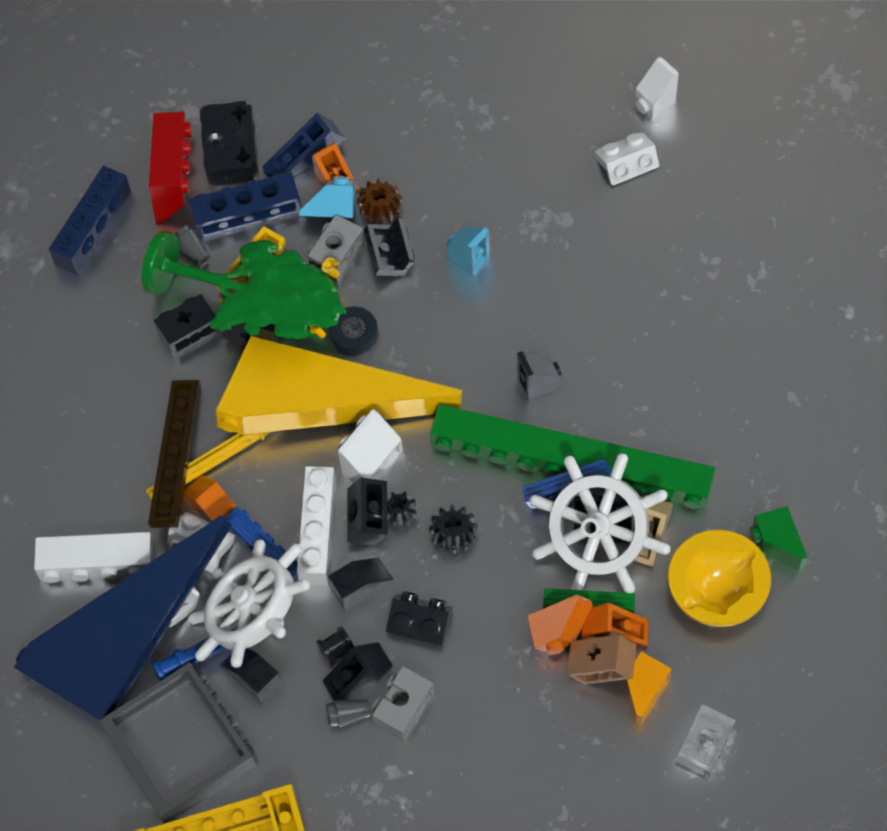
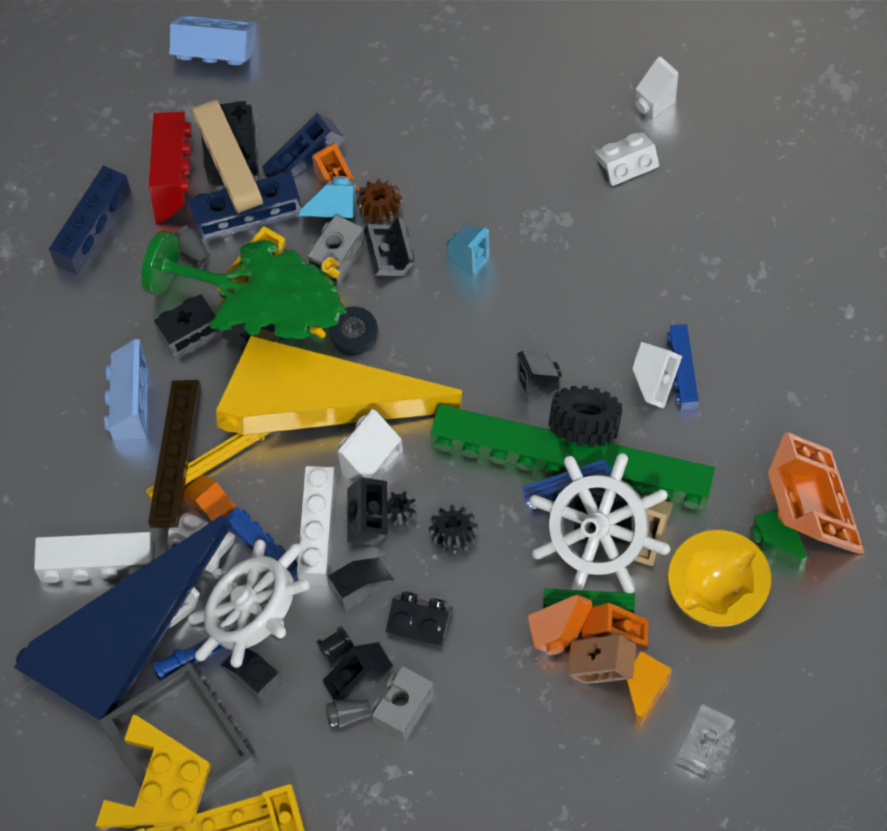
none -> yellow wing [95,715,211,830]
none -> light blue slope [104,339,148,441]
none -> light blue slope [169,15,257,65]
none -> tan beam [191,99,263,213]
none -> black tyre [548,386,623,447]
none -> white slope [632,342,682,409]
none -> blue piece [666,324,699,410]
none -> orange slope [768,433,865,554]

